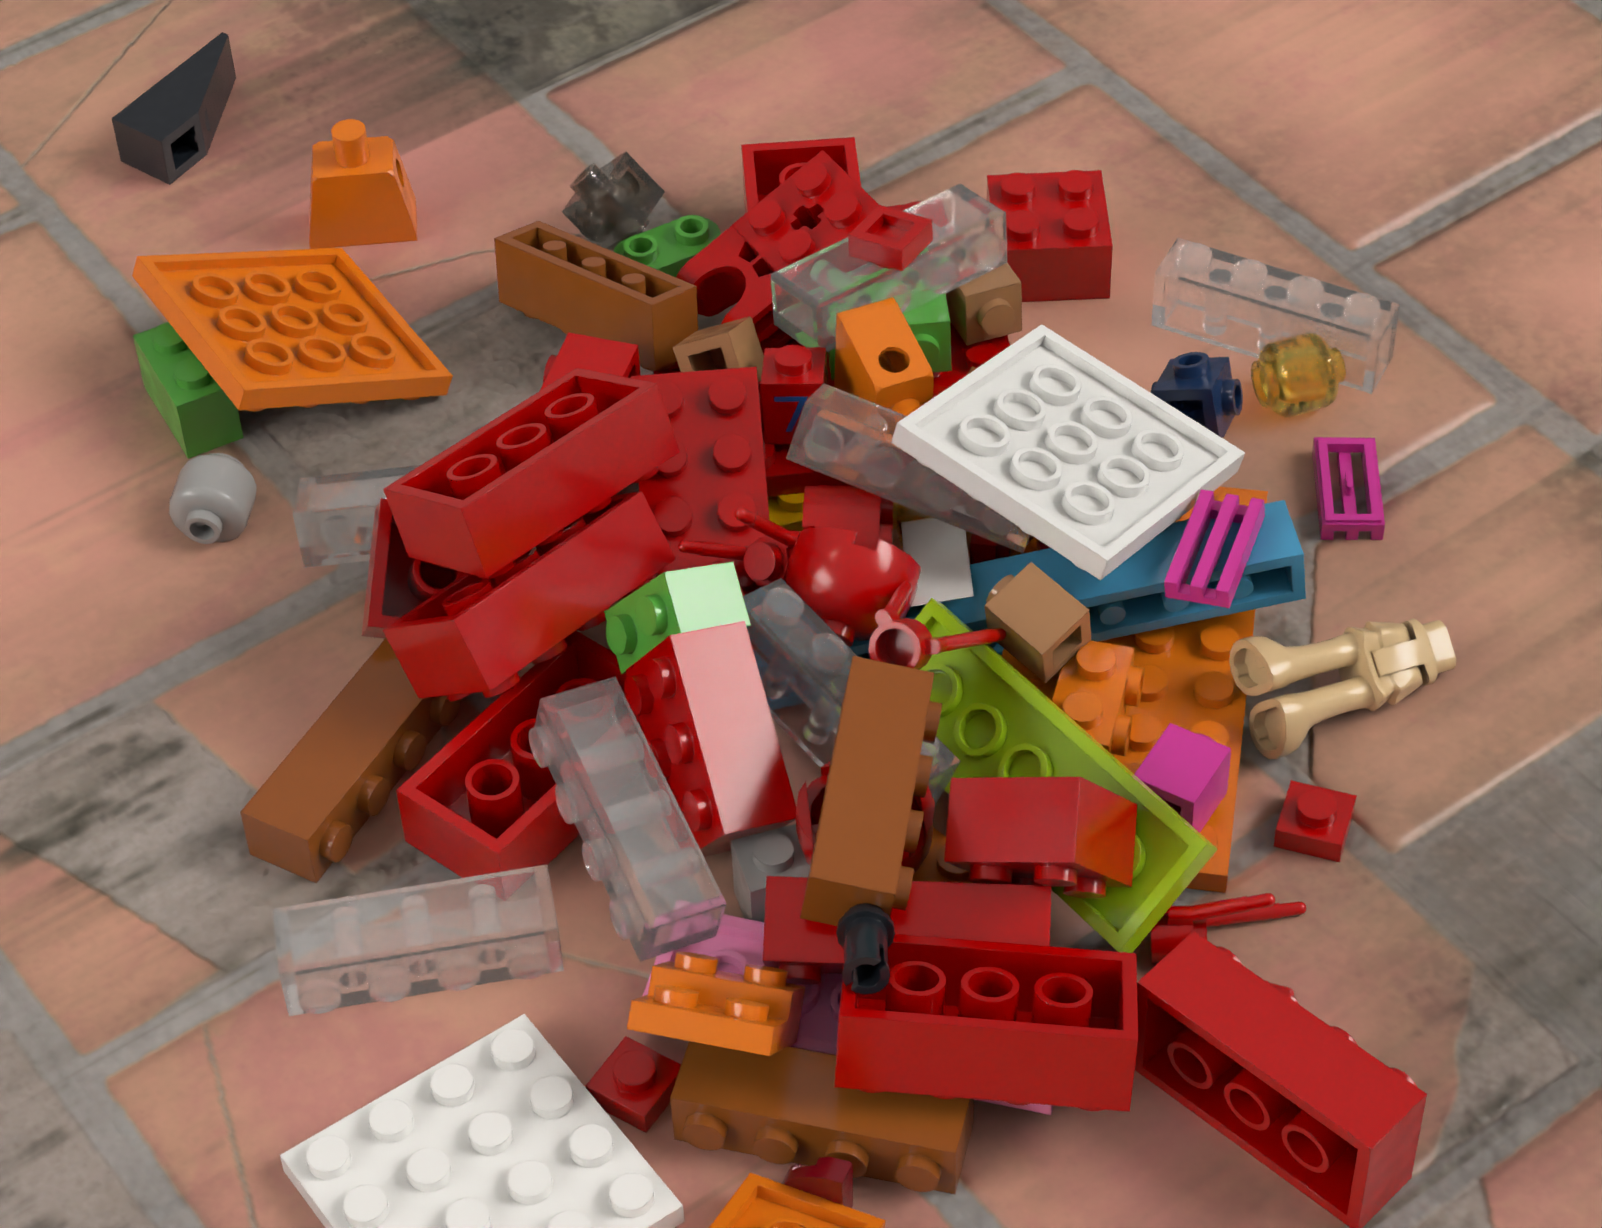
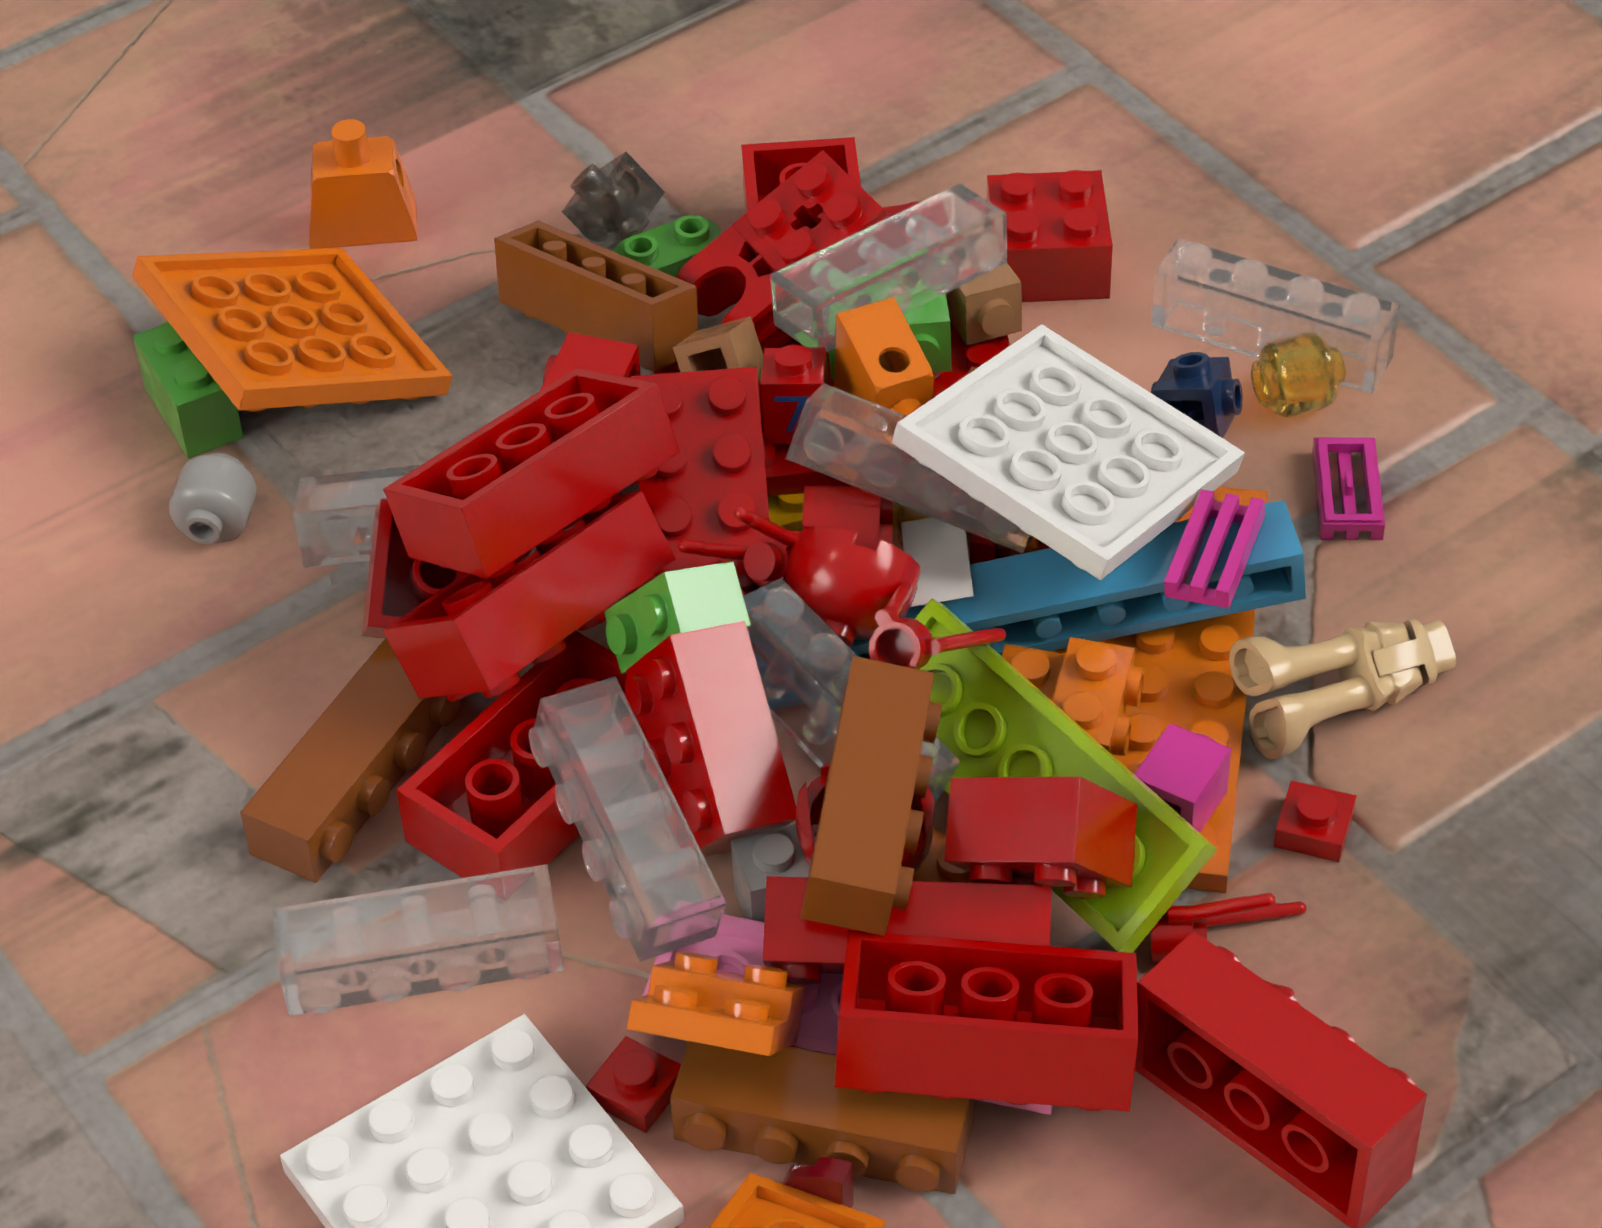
black slope [111,32,236,185] -> none
black pin [836,903,895,995] -> none
red plate [848,205,933,271] -> none
medium nougat brick [984,562,1091,683] -> none

